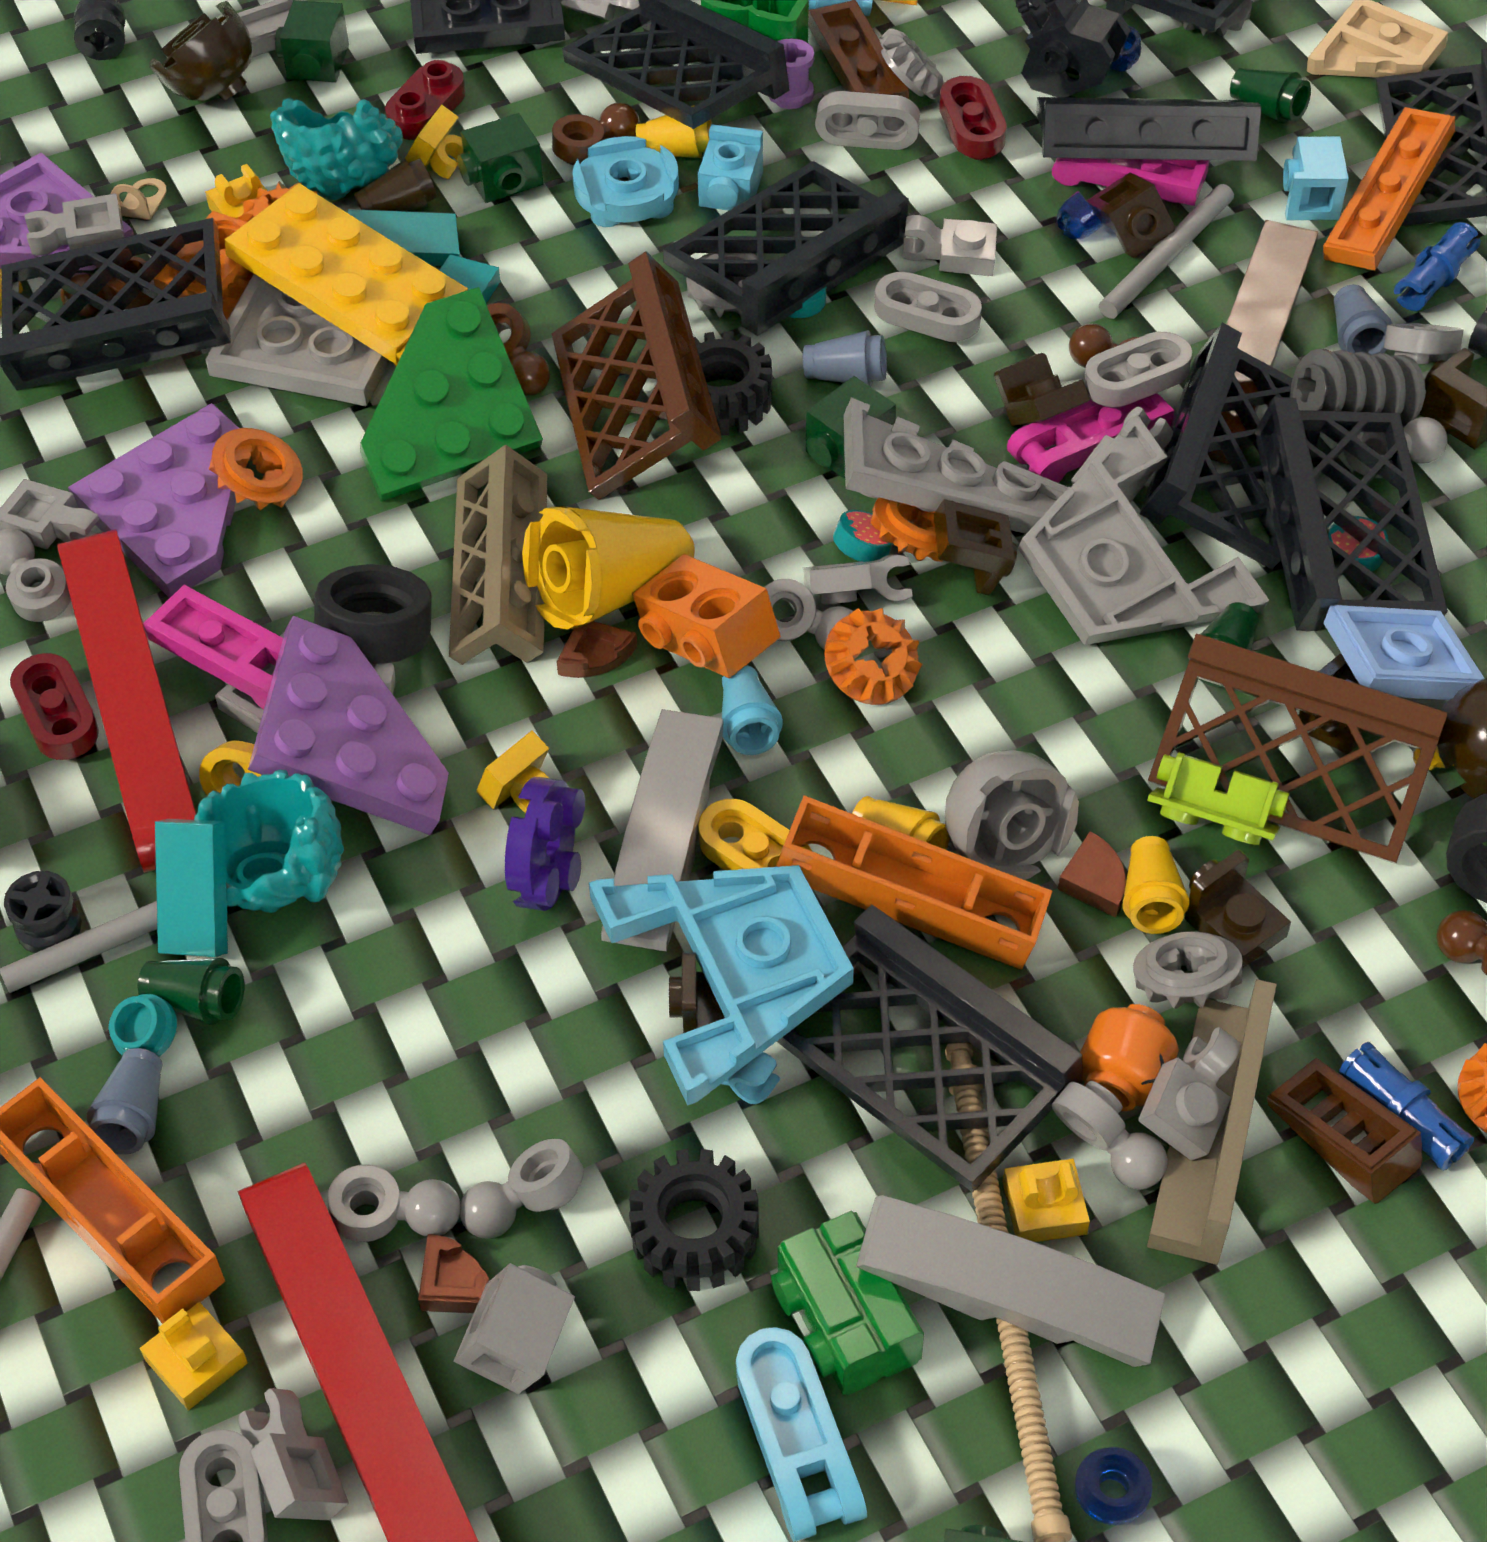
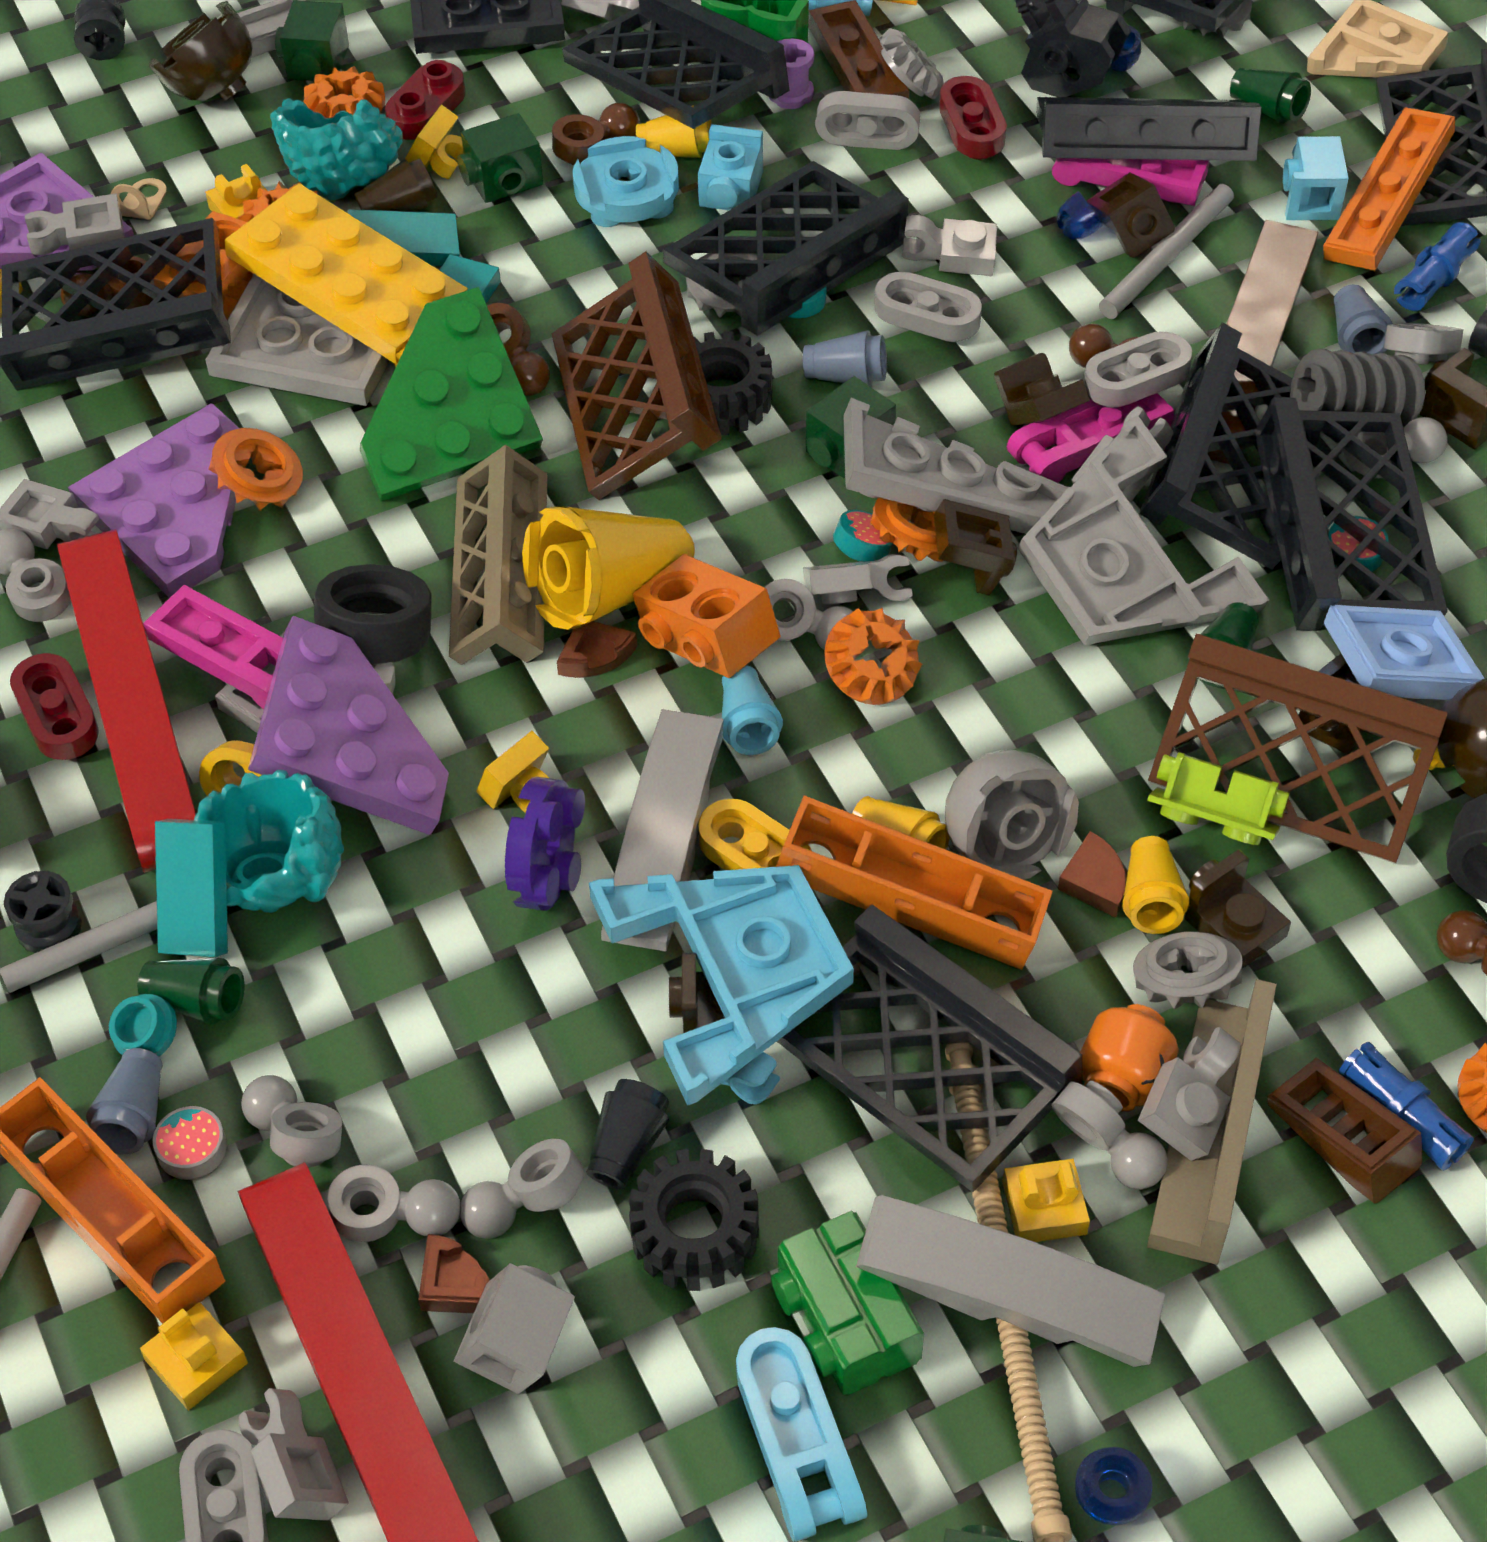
none -> tile [153,1106,227,1180]
none -> light grey plate [241,1075,342,1168]
none -> orange gear [303,66,385,118]
none -> black cone [586,1079,669,1190]

